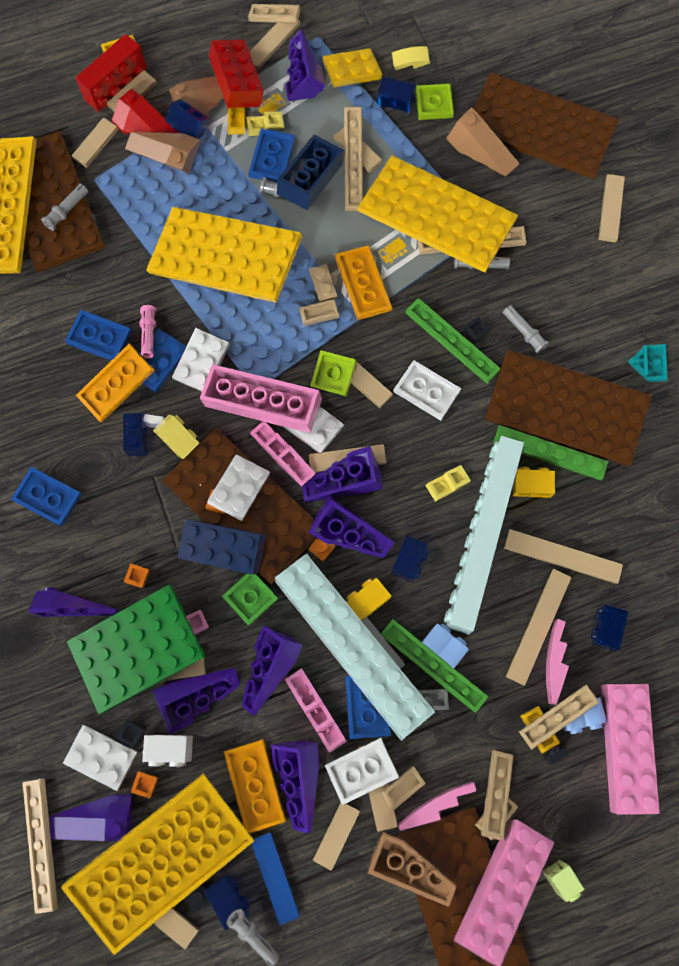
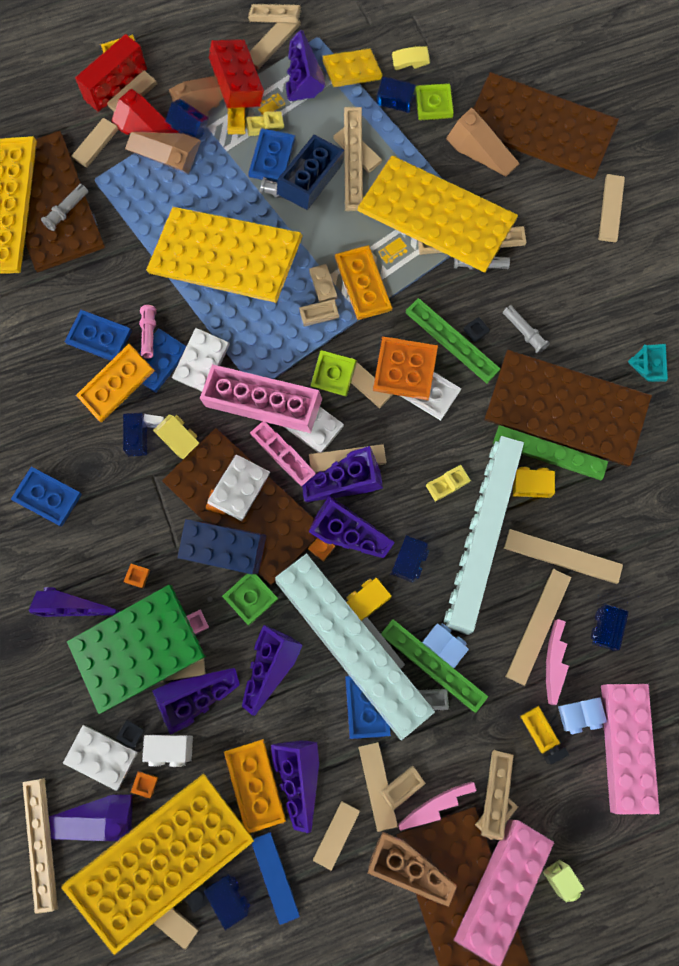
light grey pin [227,909,279,966] -> none
bright pink slope [285,669,347,753] -> none
white plate [325,738,399,805] -> none
tan tile [519,685,599,750] -> none
none -> orange plate [373,337,438,400]

